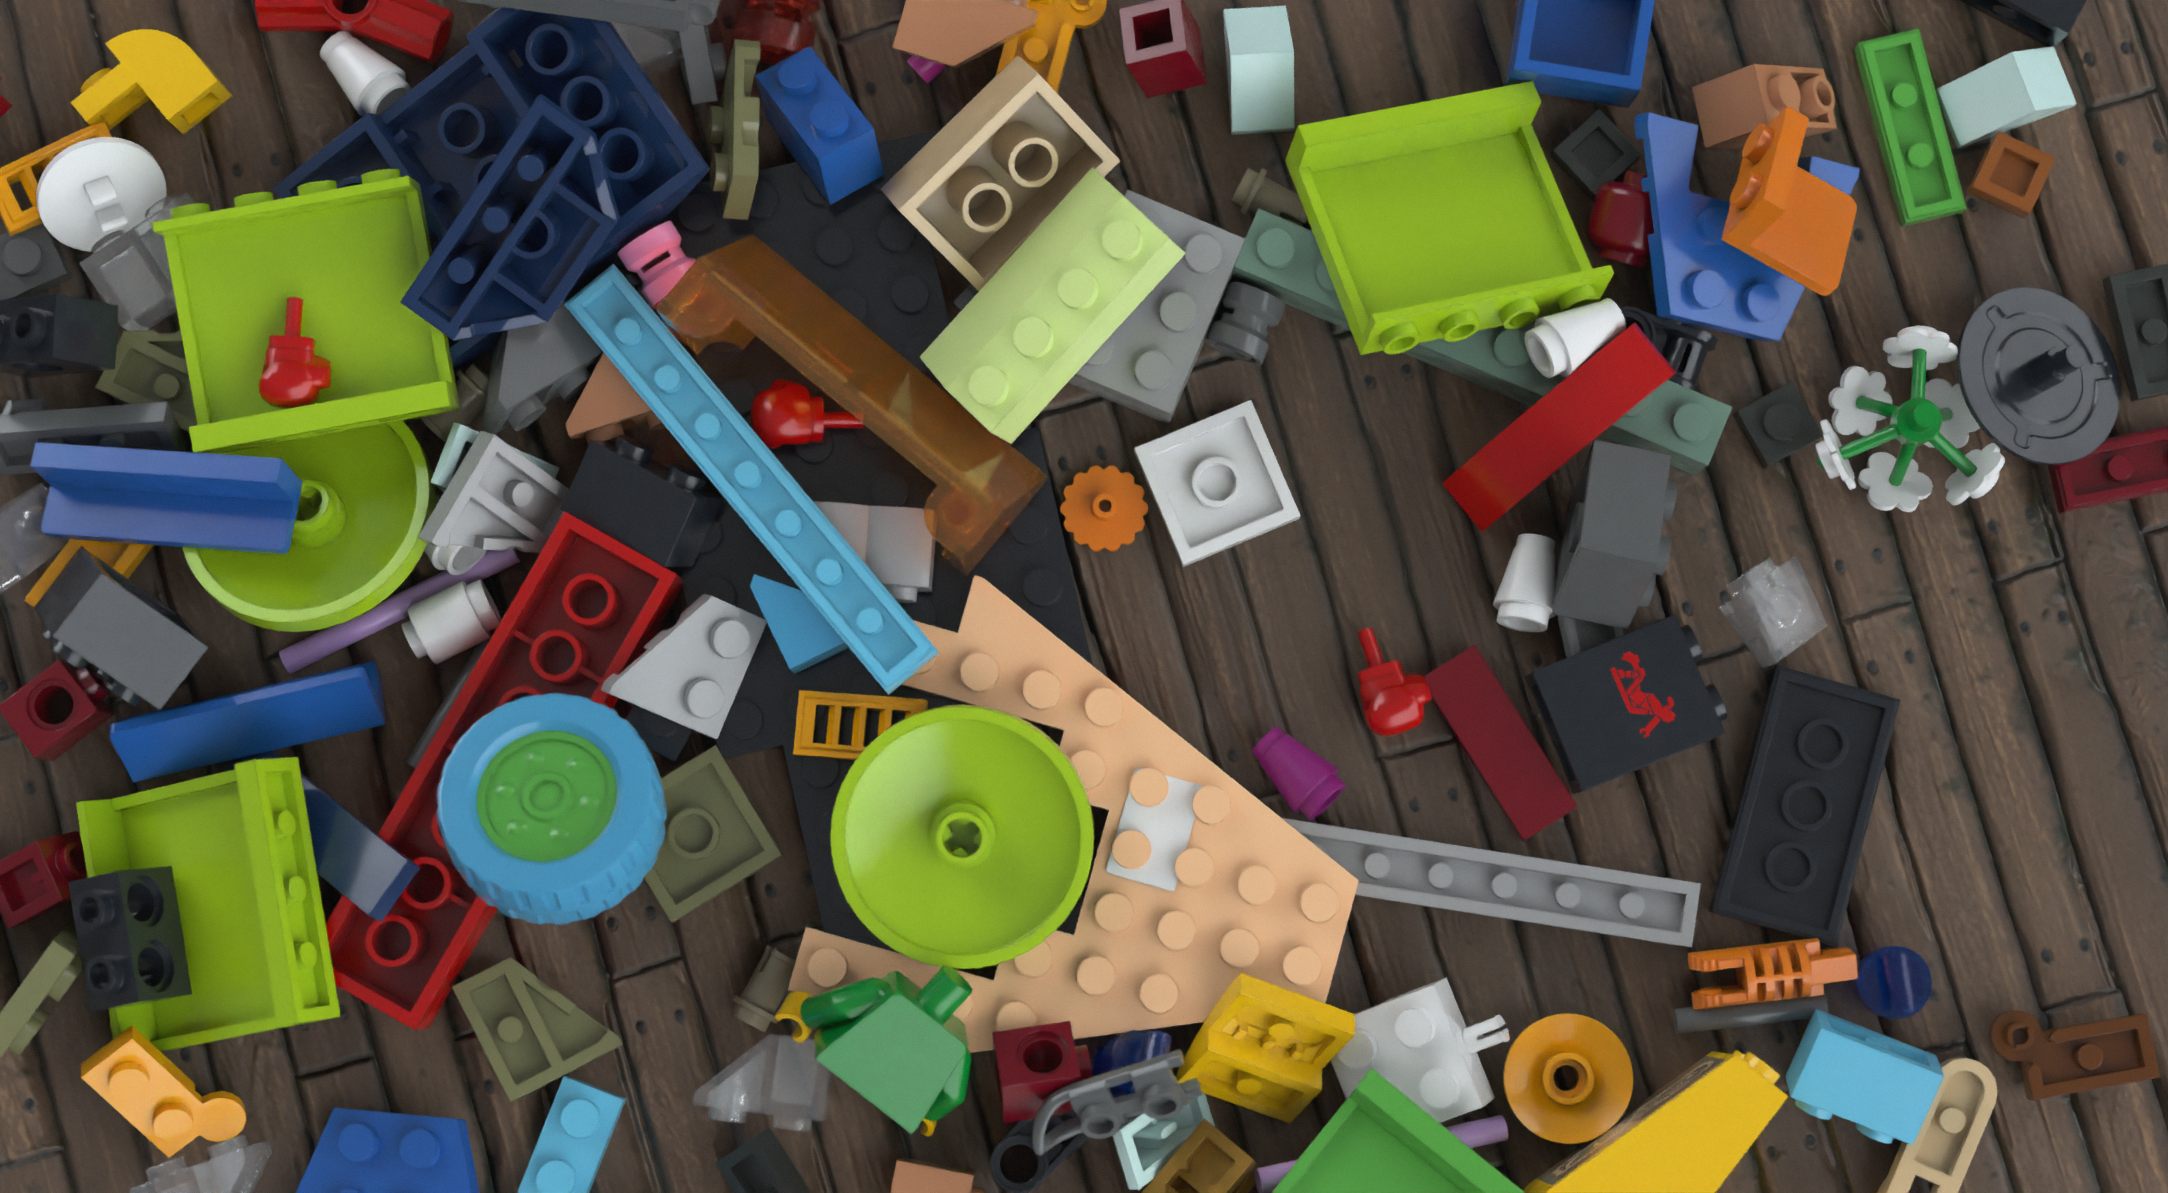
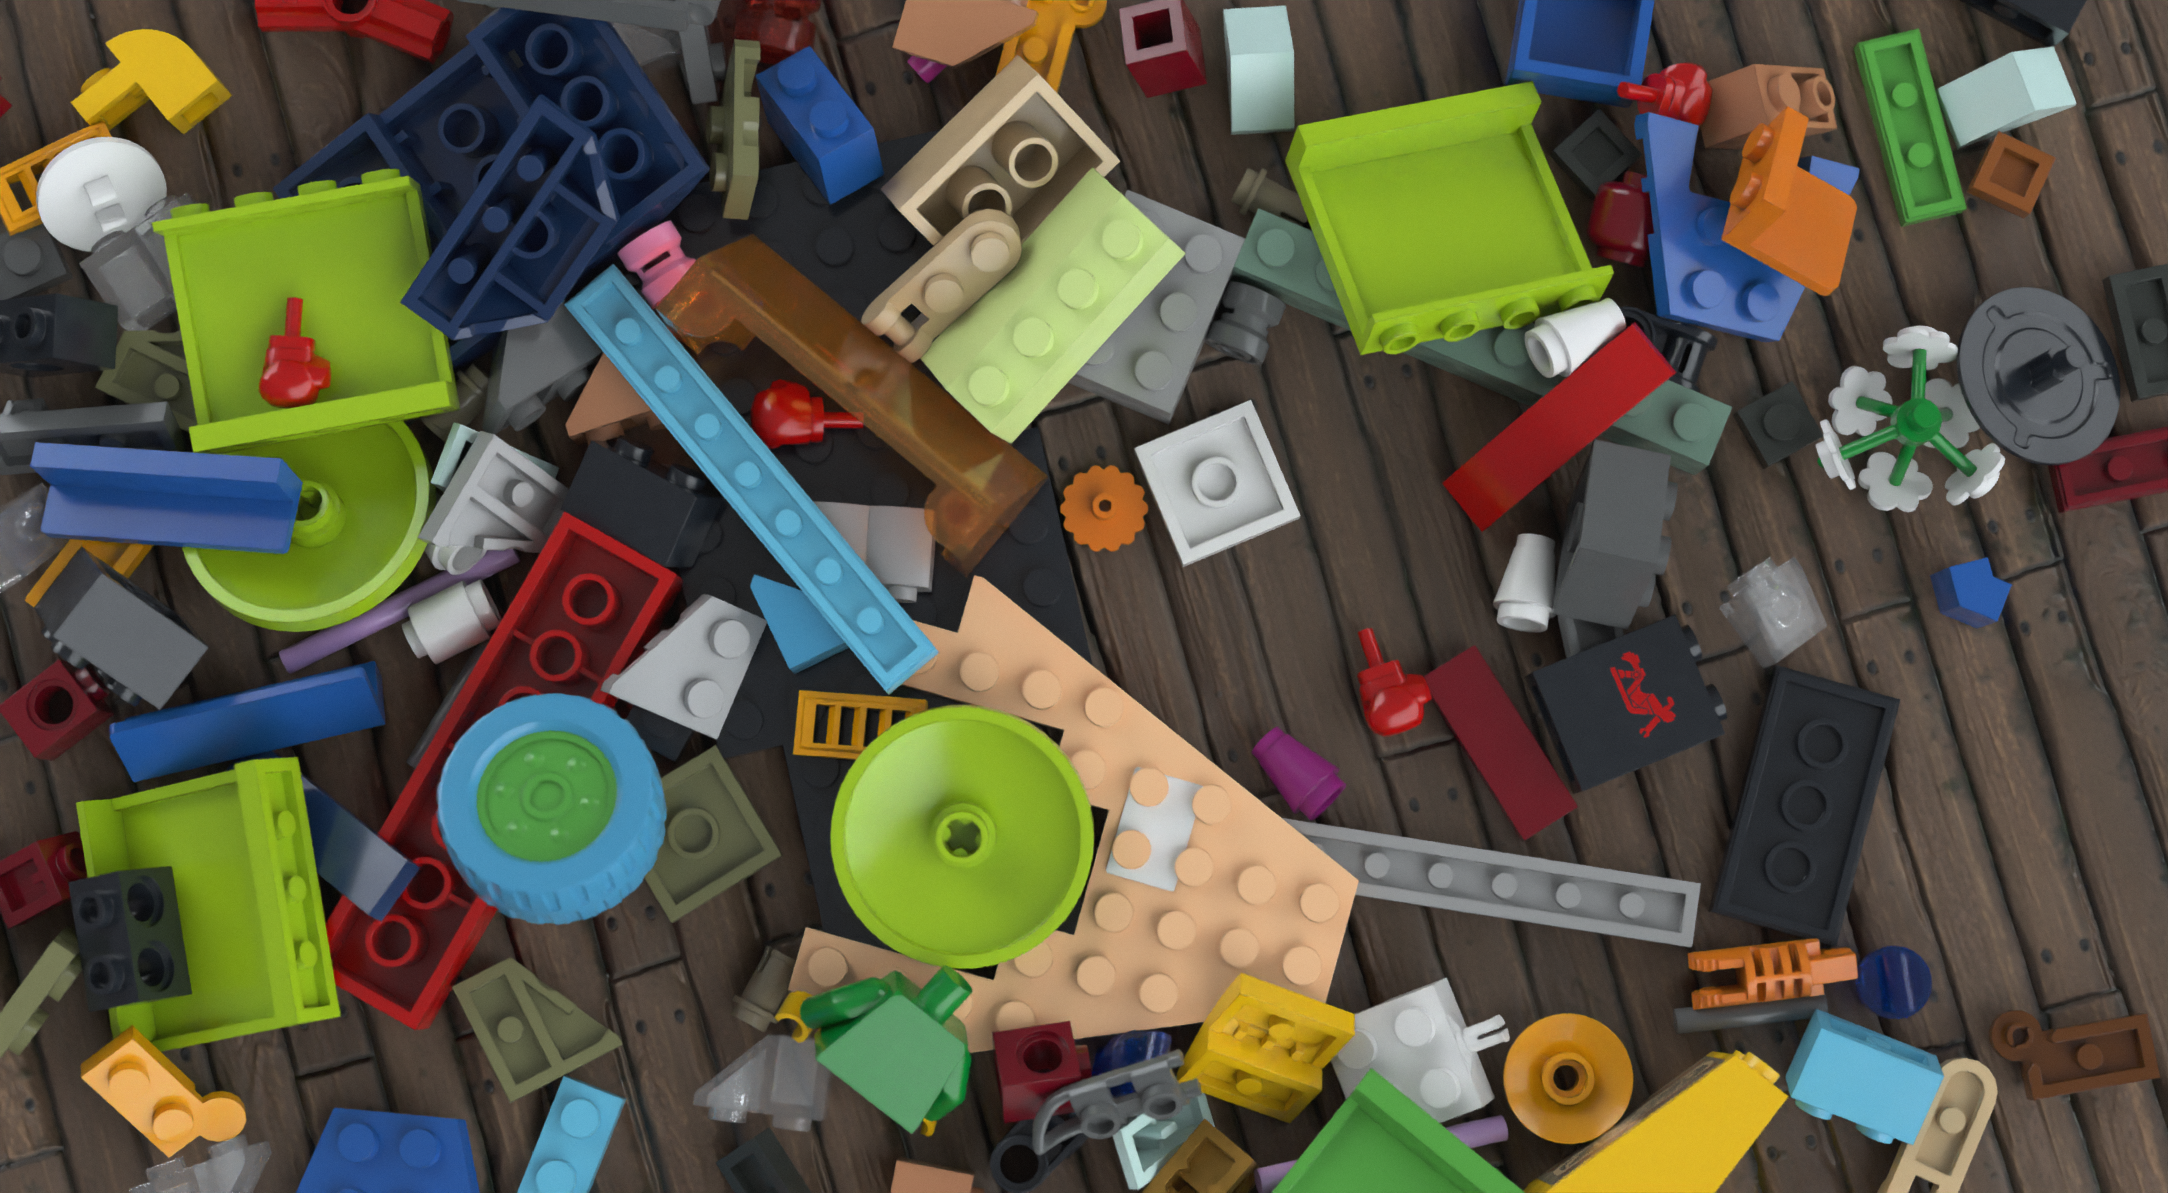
white cone [320,31,411,116] -> none
none -> tan plate [861,209,1022,363]
none -> red piece [1617,62,1713,129]
none -> blue piece [1930,557,2012,629]

